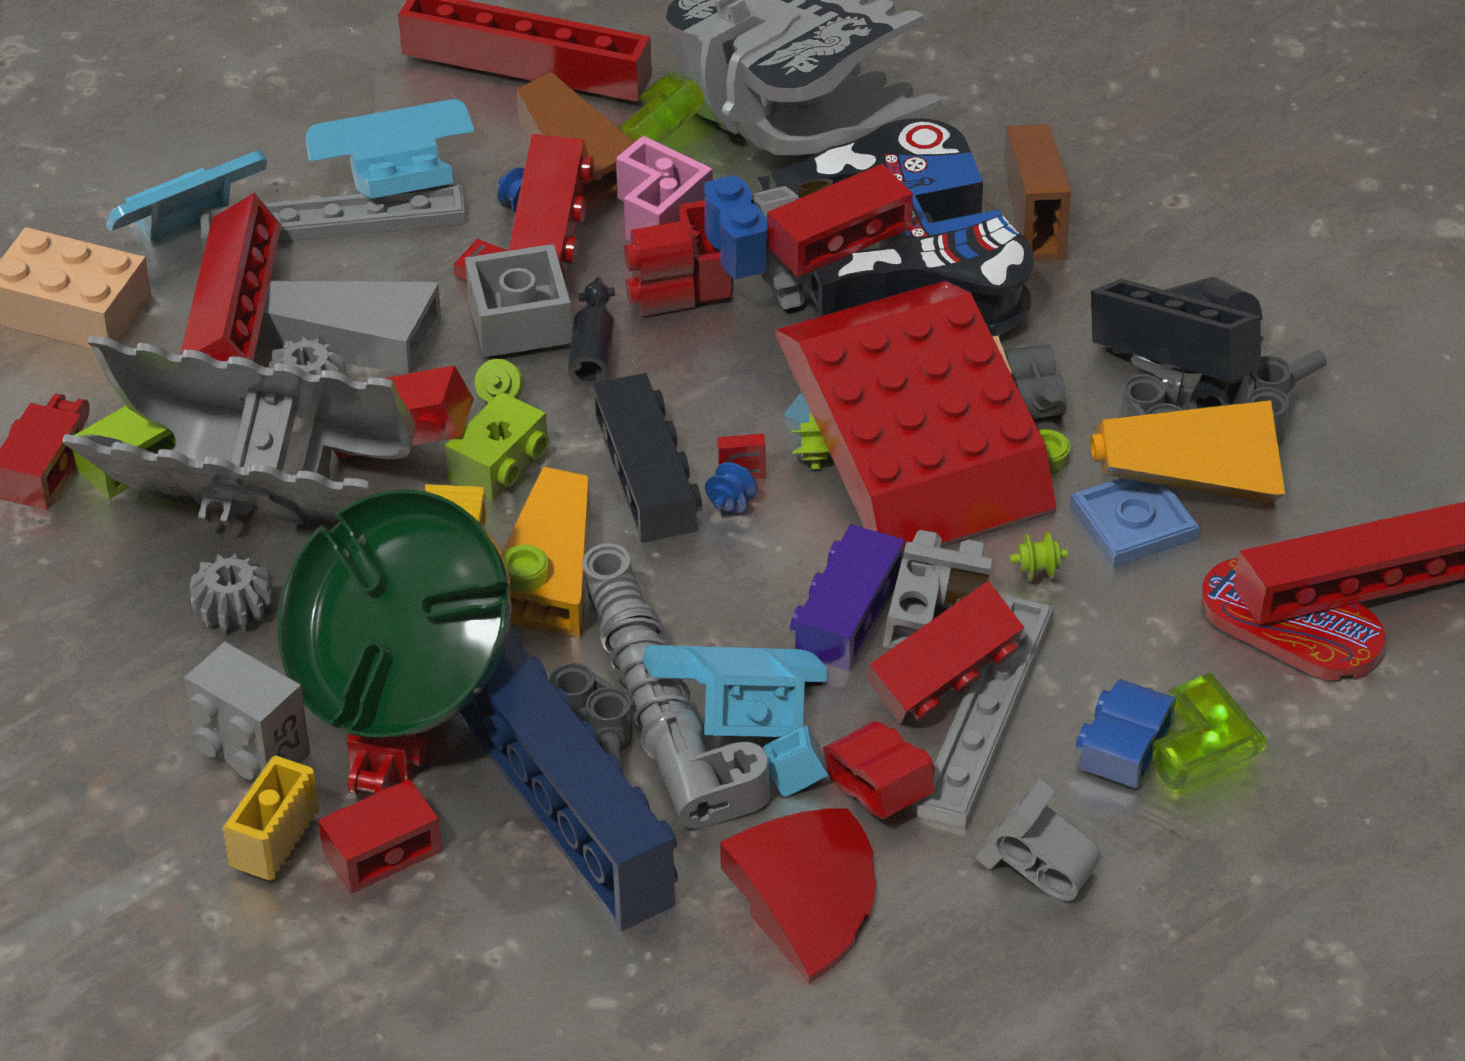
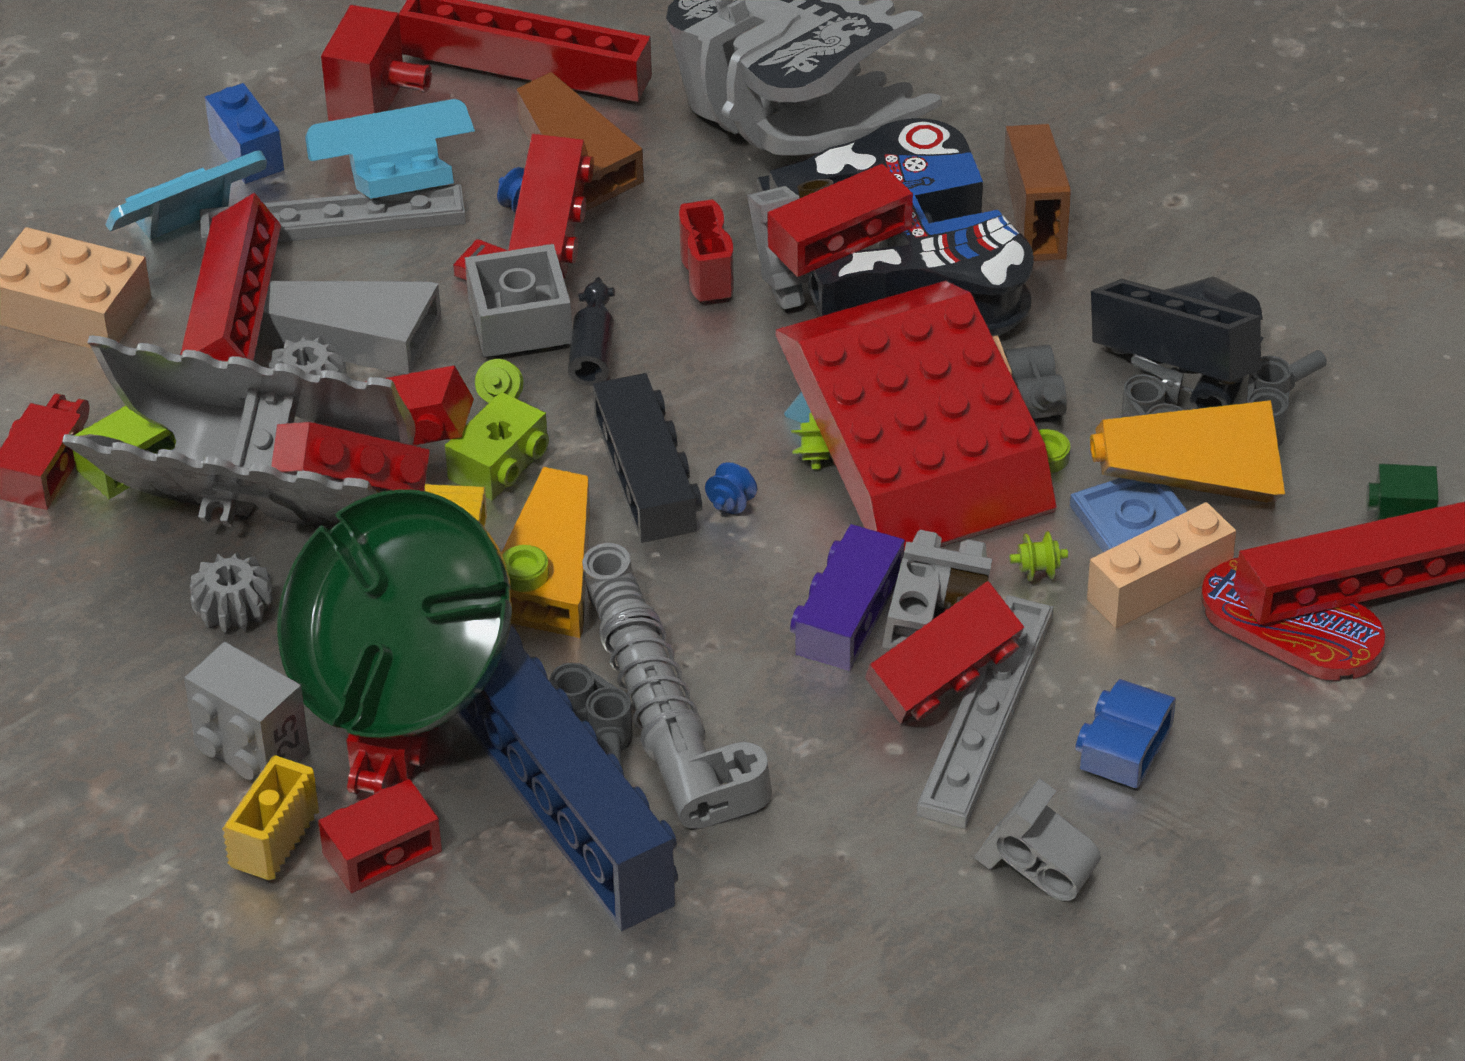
bright pink brick [616,136,713,241] -> none
clear neon green brick [618,71,704,143] -> none
red brick [624,220,695,317] -> none
medium azure plate [642,645,827,737] -> none
blue brick [704,175,767,279] -> none
red tile [717,433,766,479] -> none
red brick [720,808,876,983] -> none
medium azure slope [763,725,828,797] -> none
red brick [823,721,935,818] -> none
clear neon green brick [1153,672,1267,791] -> none
none -> blue brick [204,83,284,184]
none -> red brick [271,422,430,493]
none -> red brick [321,5,432,122]
none -> light nougat brick [1087,502,1236,629]
none -> dark green brick [1366,464,1439,521]

